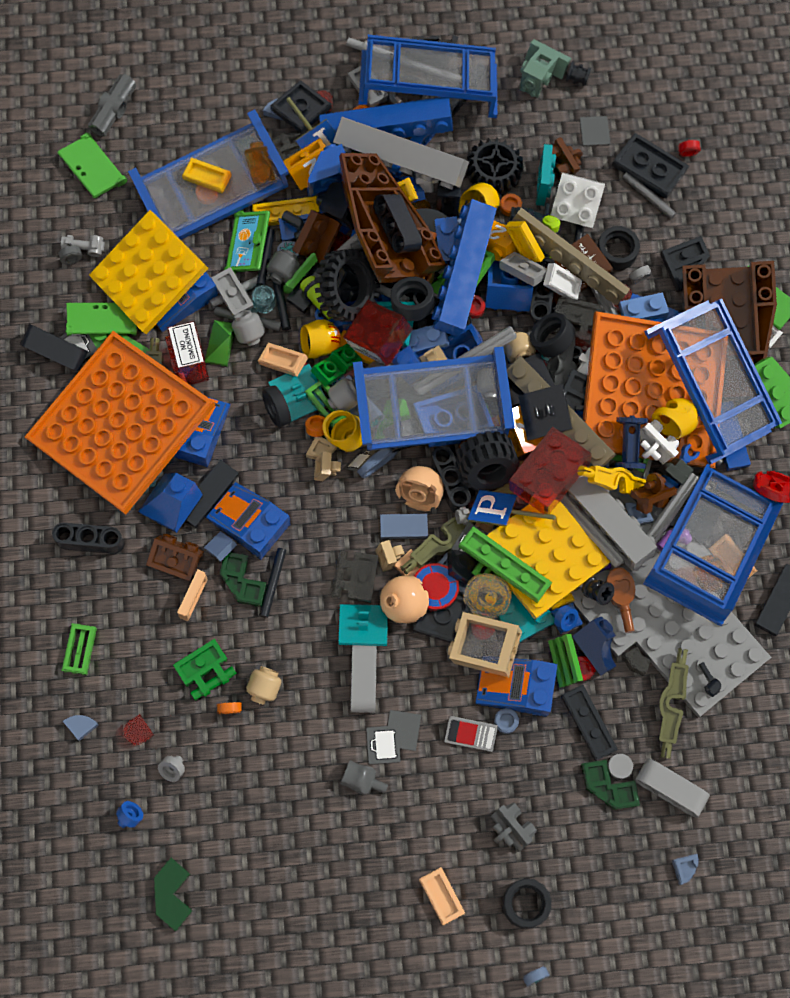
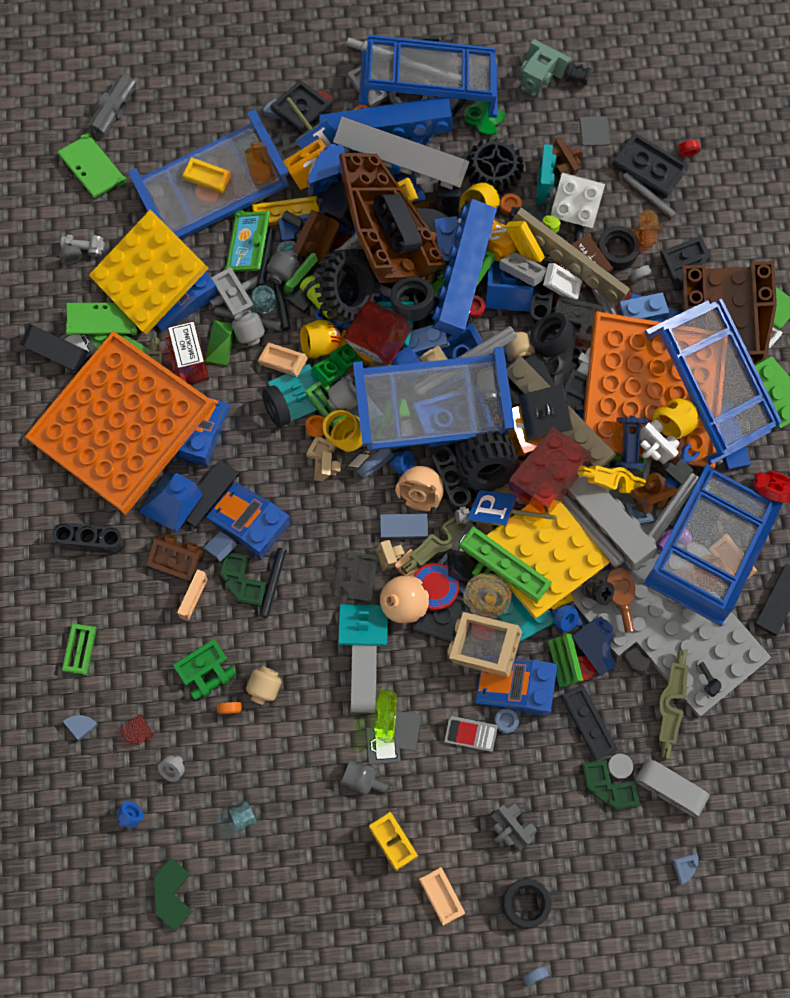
none -> clear light blue wheel [229,801,258,832]
none -> yellow brick [369,812,418,872]
none -> clear neon green plate [374,689,397,743]
none -> blue tile [390,451,415,474]
none -> green plate [464,101,507,135]
none -> clear orange hips [633,210,663,248]

